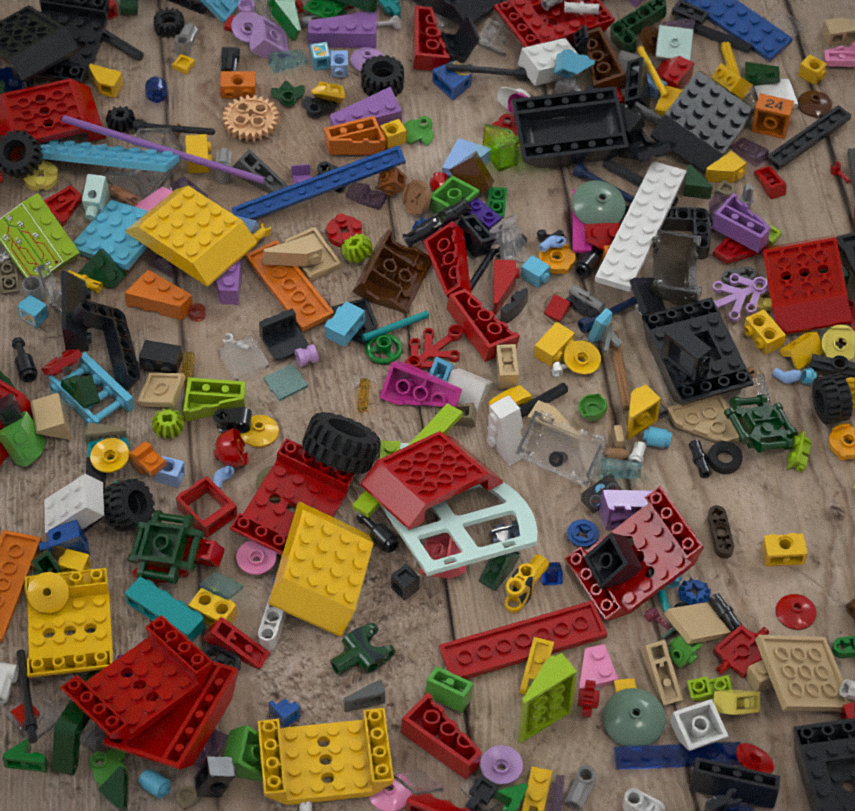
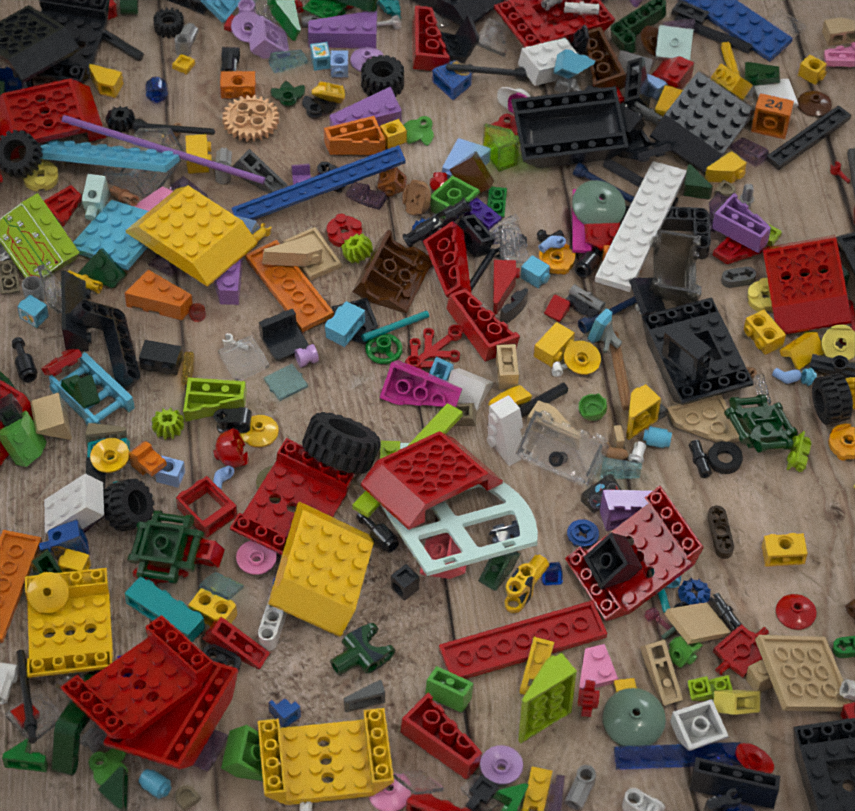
tan tile [138,373,185,408] -> none
black brick [194,757,236,797] -> none
clear yellow axle [357,378,370,412] -> none
yellow bar [637,46,669,99] -> none
lavender plant [713,273,769,323] -> none
red slope [754,166,786,199] -> none

